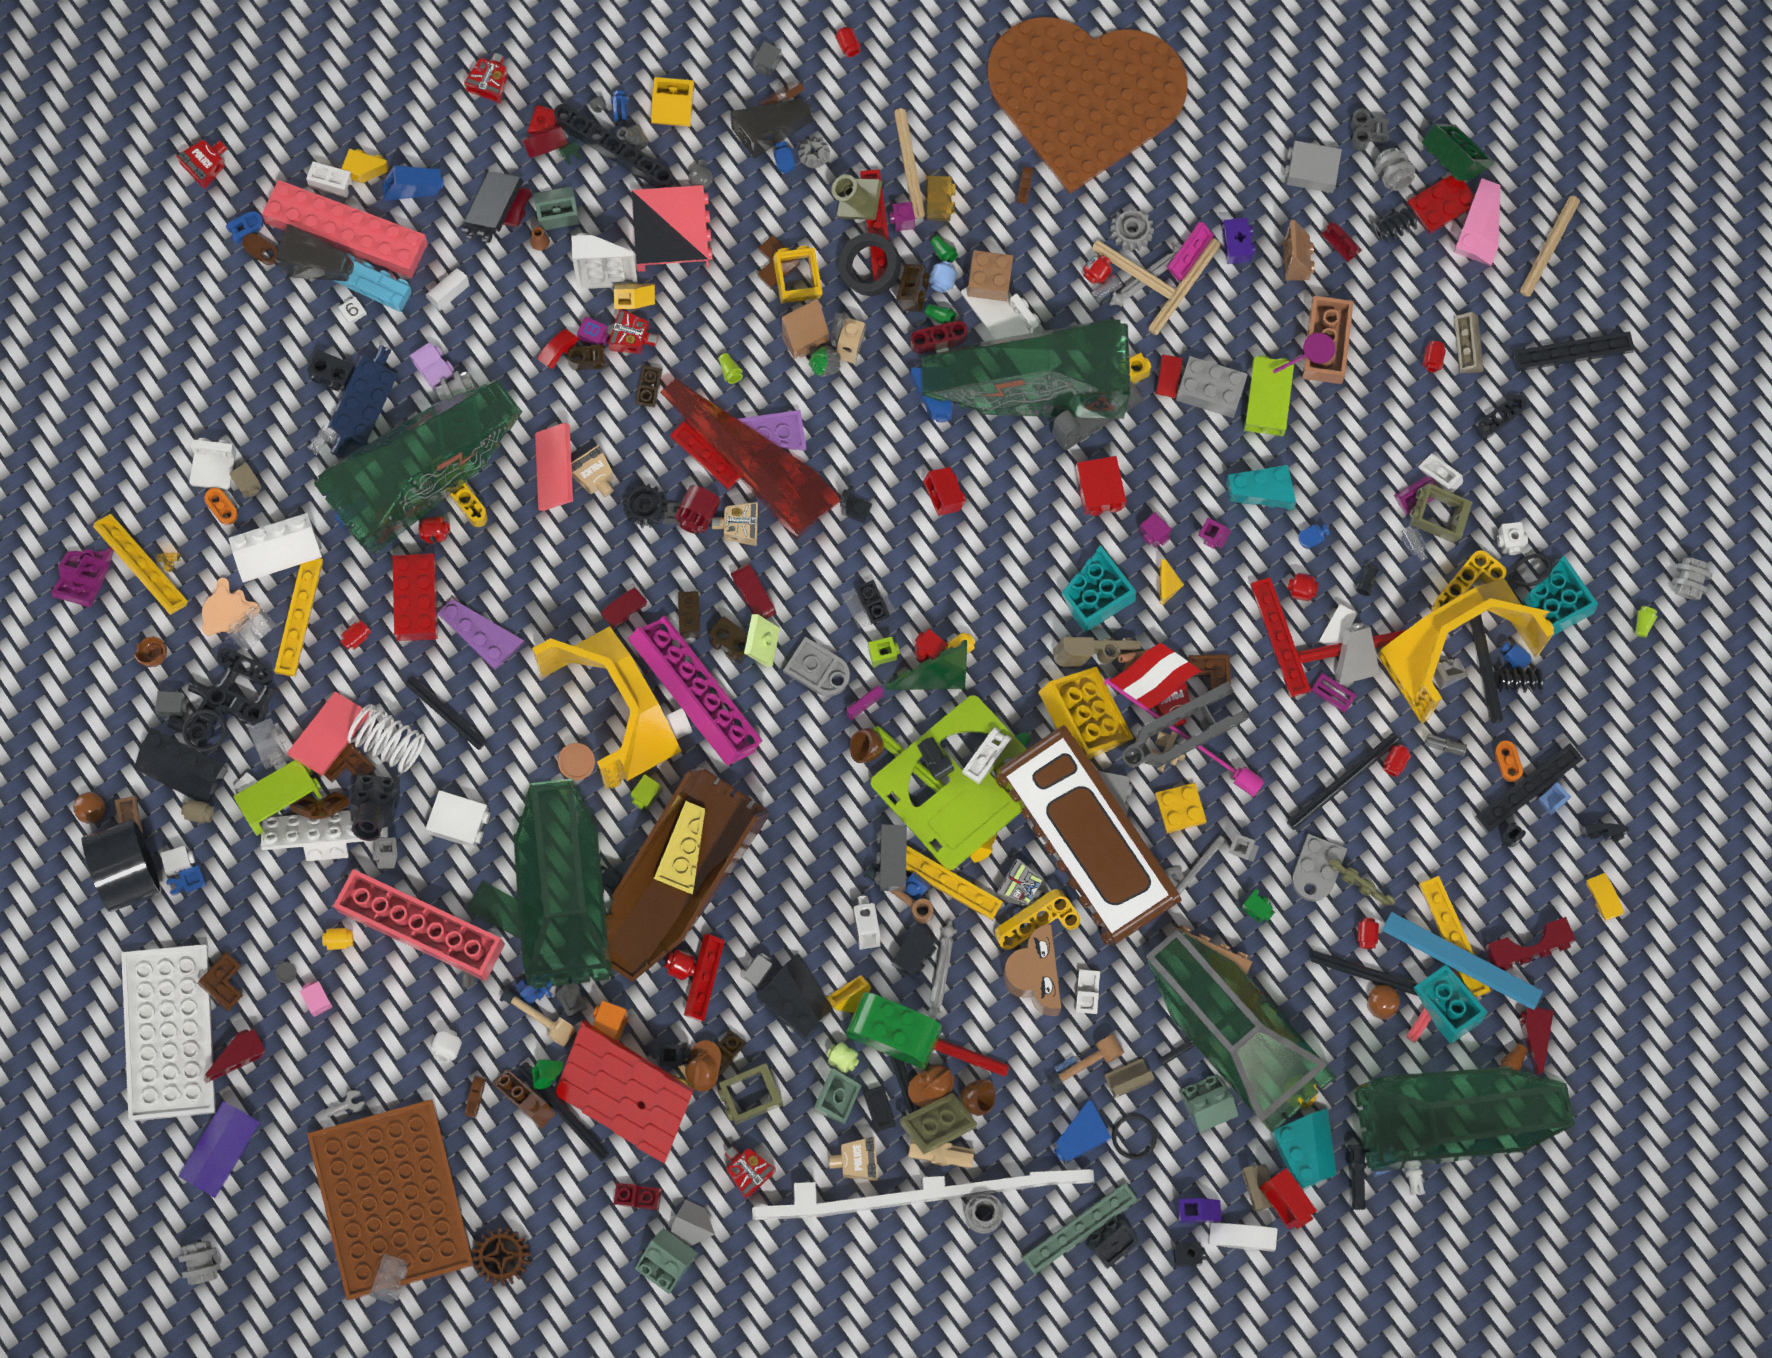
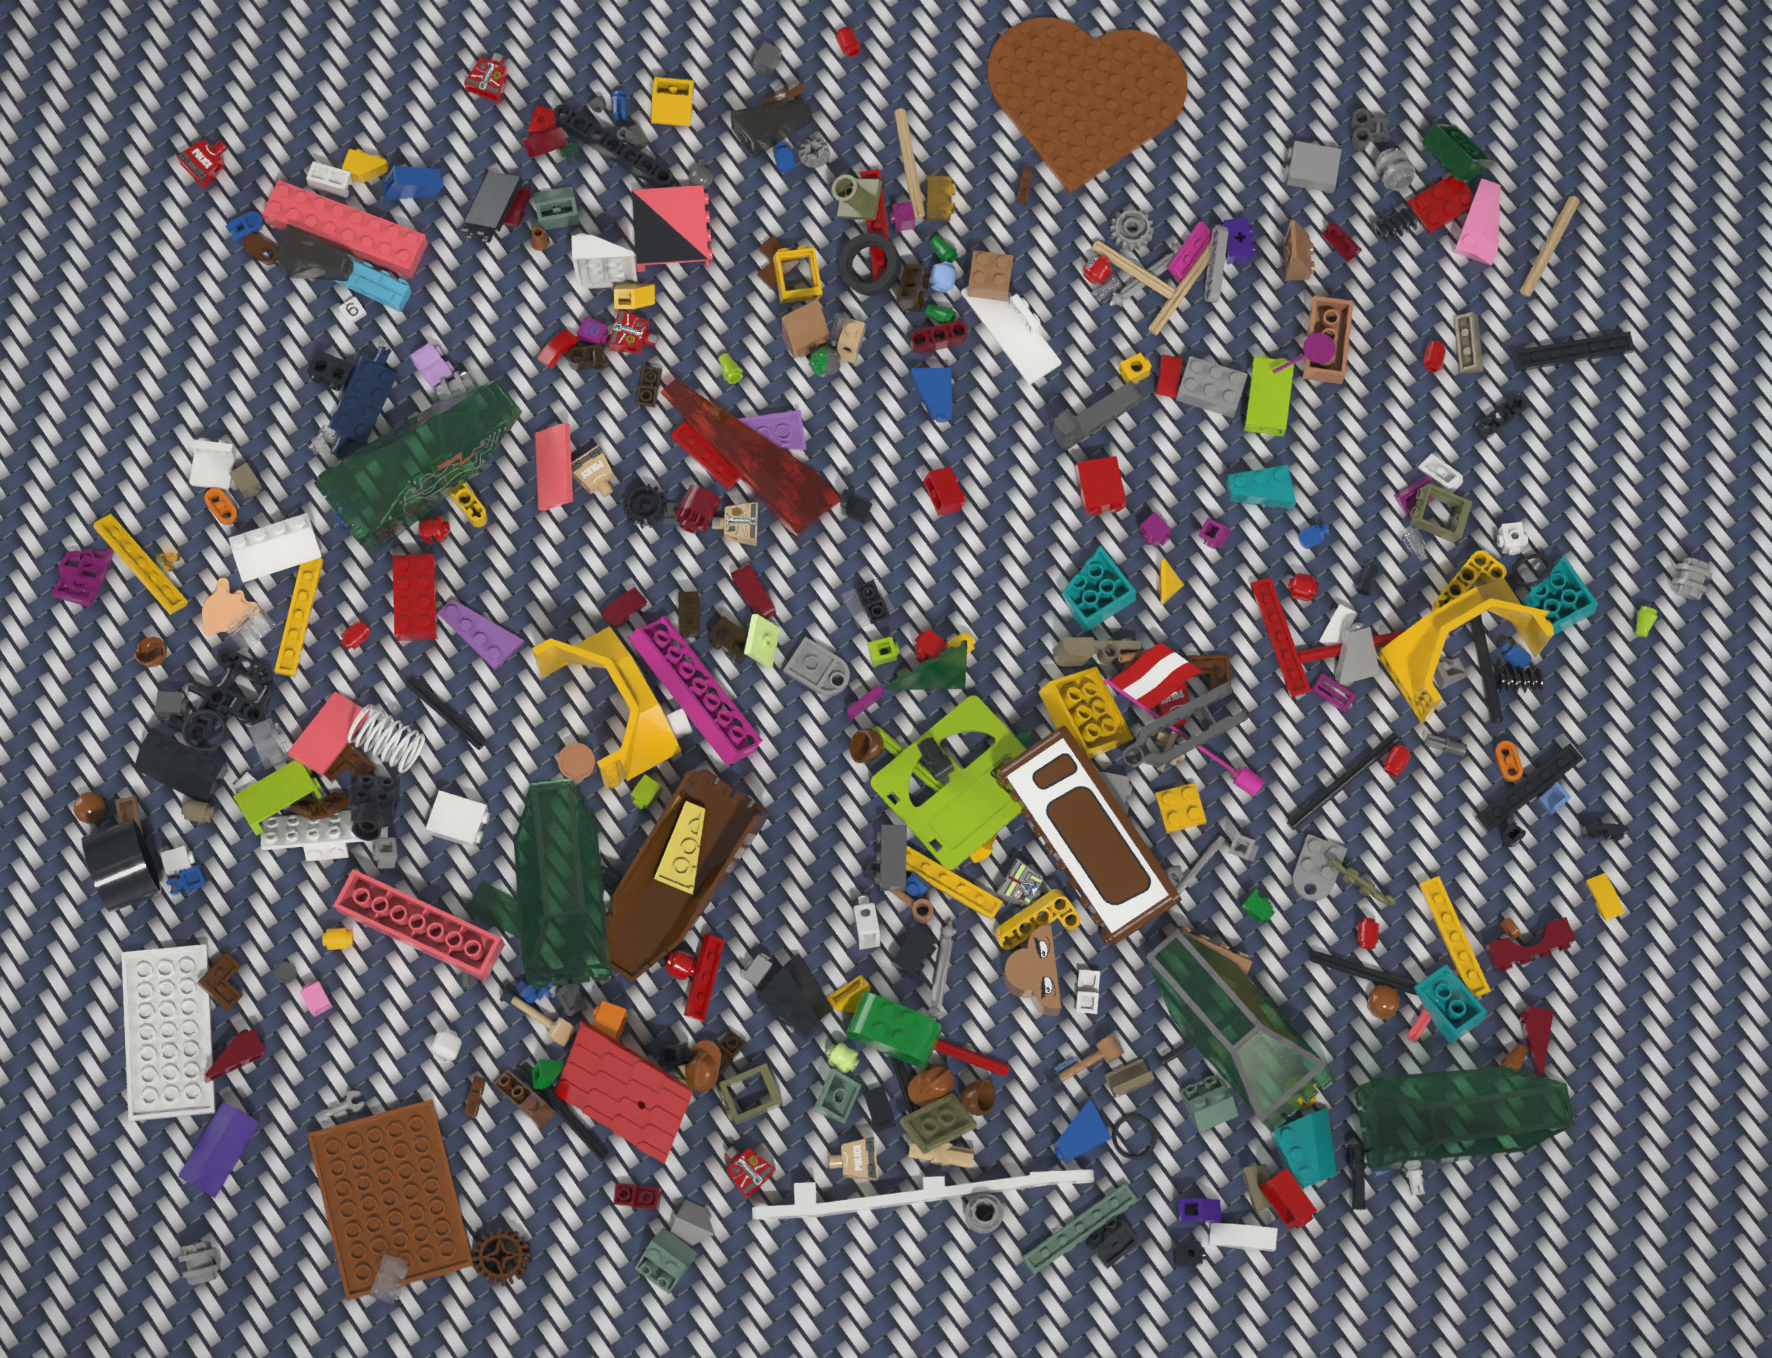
white brick [426,269,470,311] -> none
clear green windscreen [921,319,1131,419] -> none
white plate [962,727,1013,785] -> none
dark azure tile [1382,912,1543,1010] -> none
none -> light grey beam [1204,225,1228,303]
none -> dark orange tile [1500,918,1521,940]

